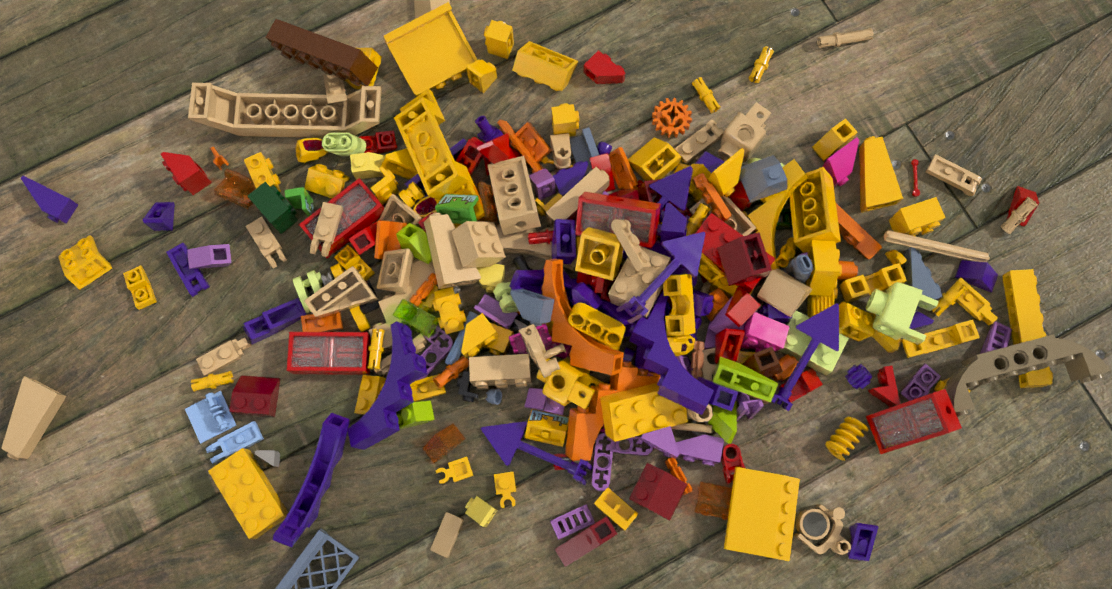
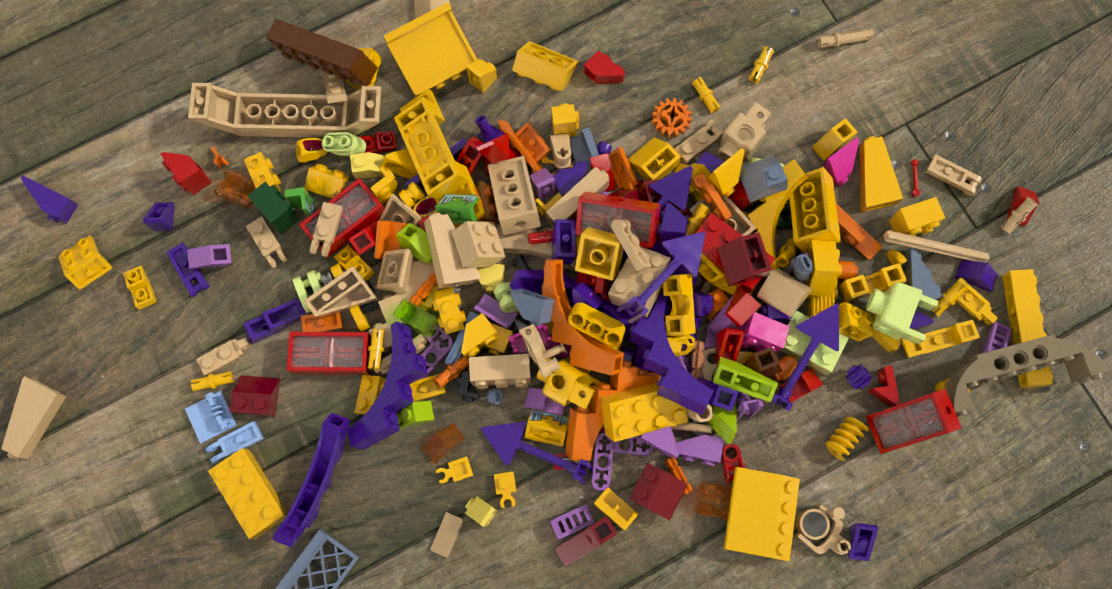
light grey slope [255,450,280,467] -> none
yellow brick [484,20,514,59] -> none
medium lavender slope [901,363,941,401] -> none

